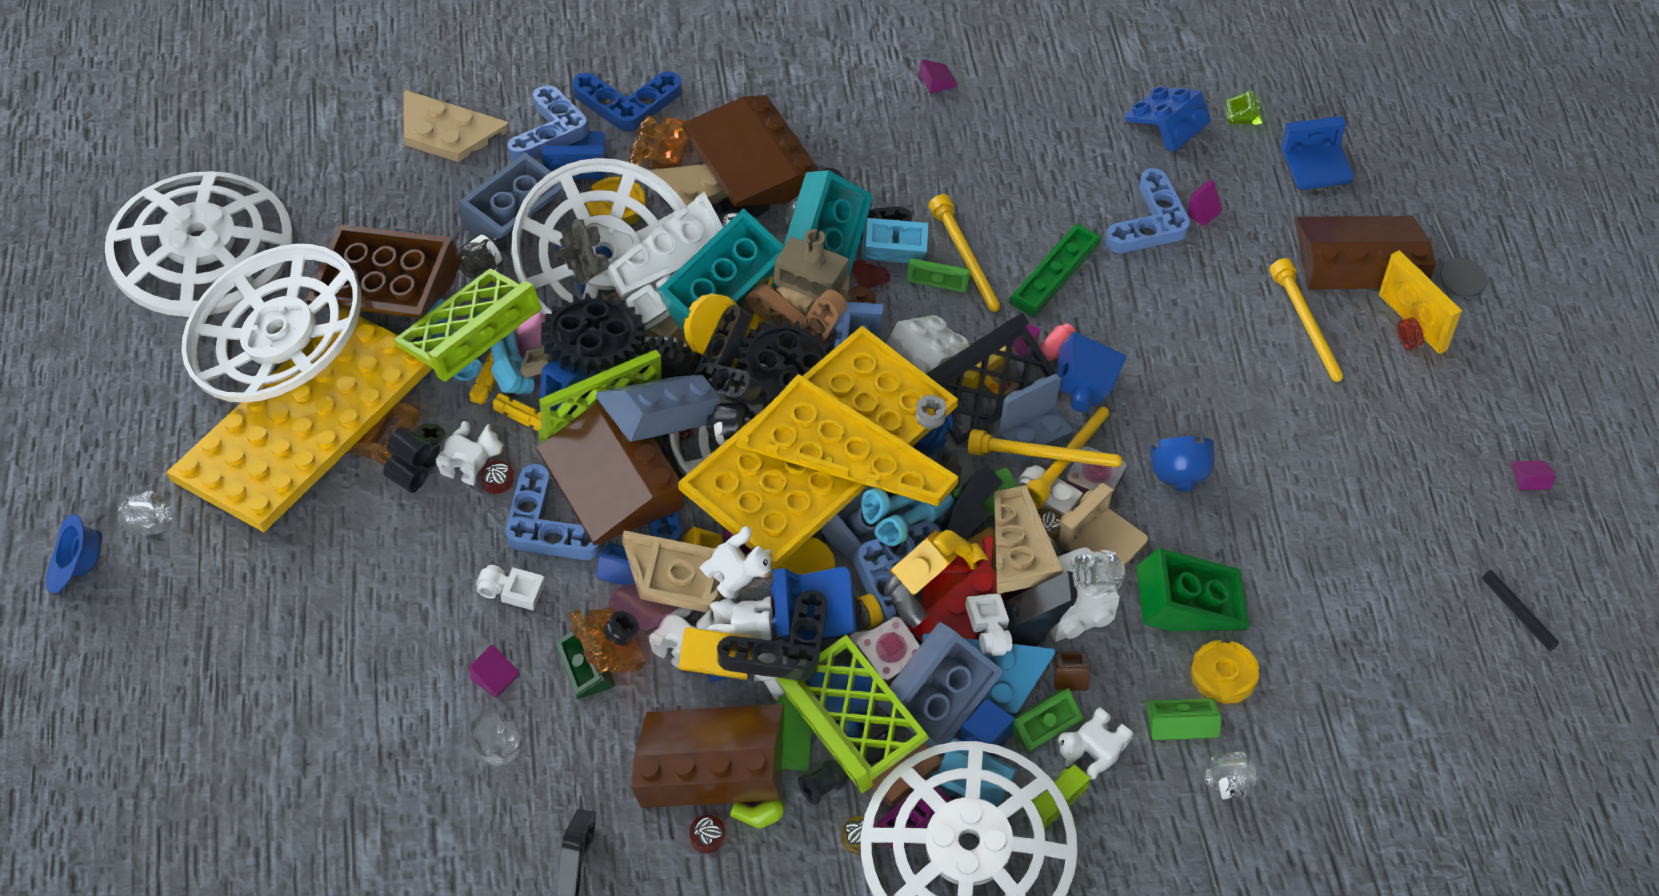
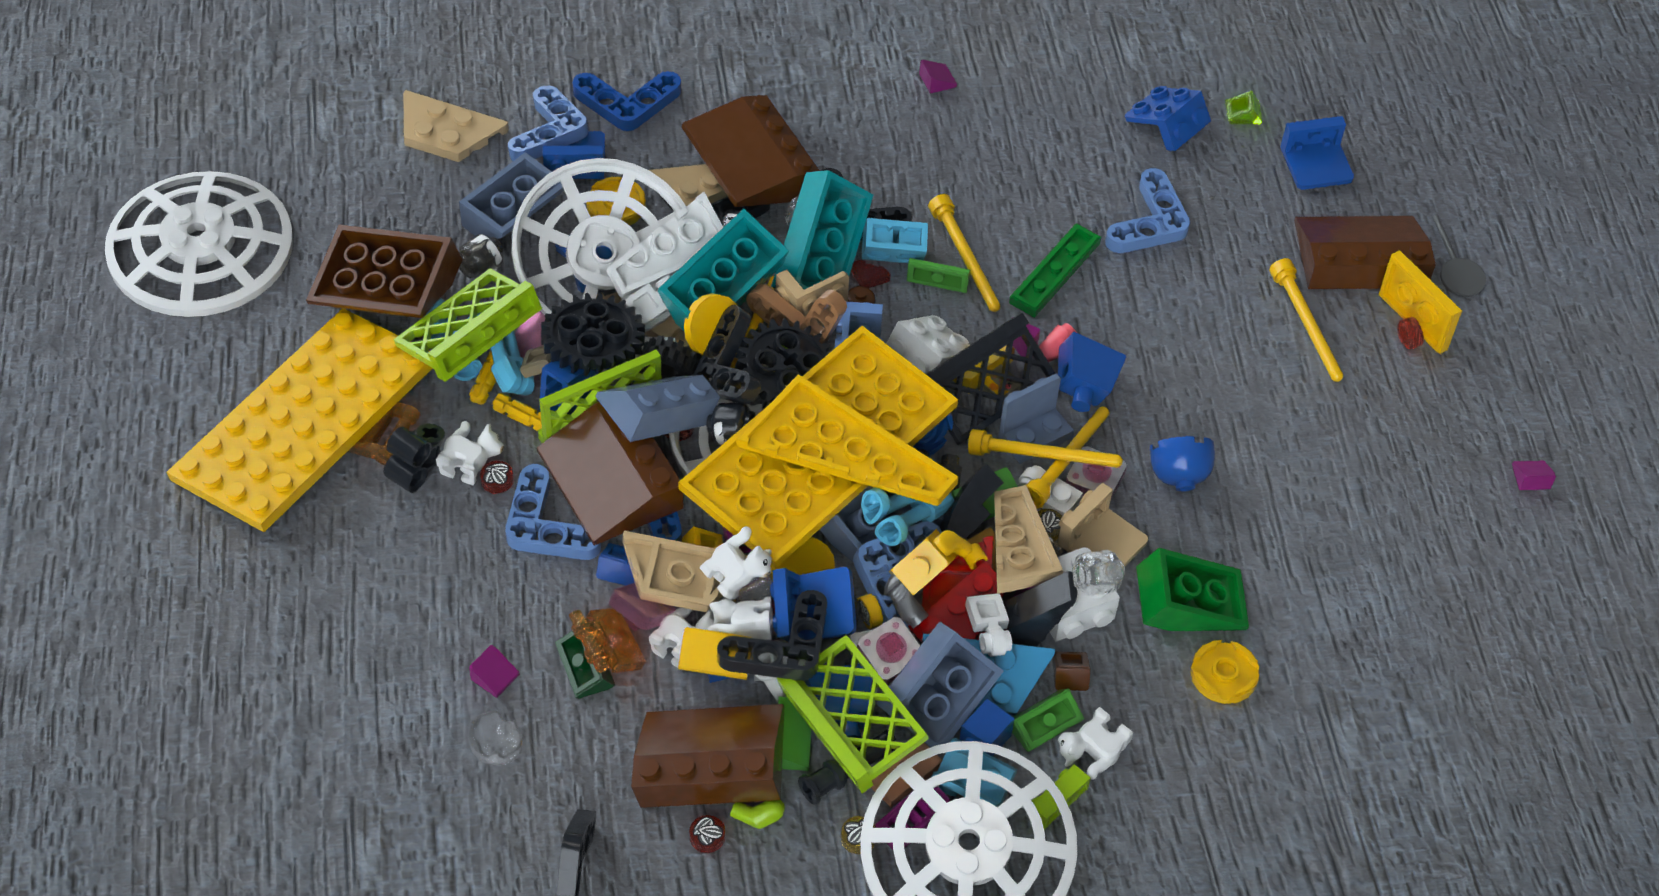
blue piece [46,514,103,594] -> none
clear head [118,492,172,536] -> none
white dish [182,244,361,403] -> none
white plate [476,565,545,611] -> none
clear smoke hips [554,219,610,285] -> none
black bush [604,611,639,646] -> none
clear orange plate [629,116,690,169] -> none
dark tan brick [774,229,849,300] -> none
light grey bush [916,395,946,429] -> none
bright green slope [1146,698,1221,740] -> none
magenta slope [1187,180,1222,226] -> none
clear head [1205,751,1258,799] -> none
black bar [1482,570,1559,651] -> none

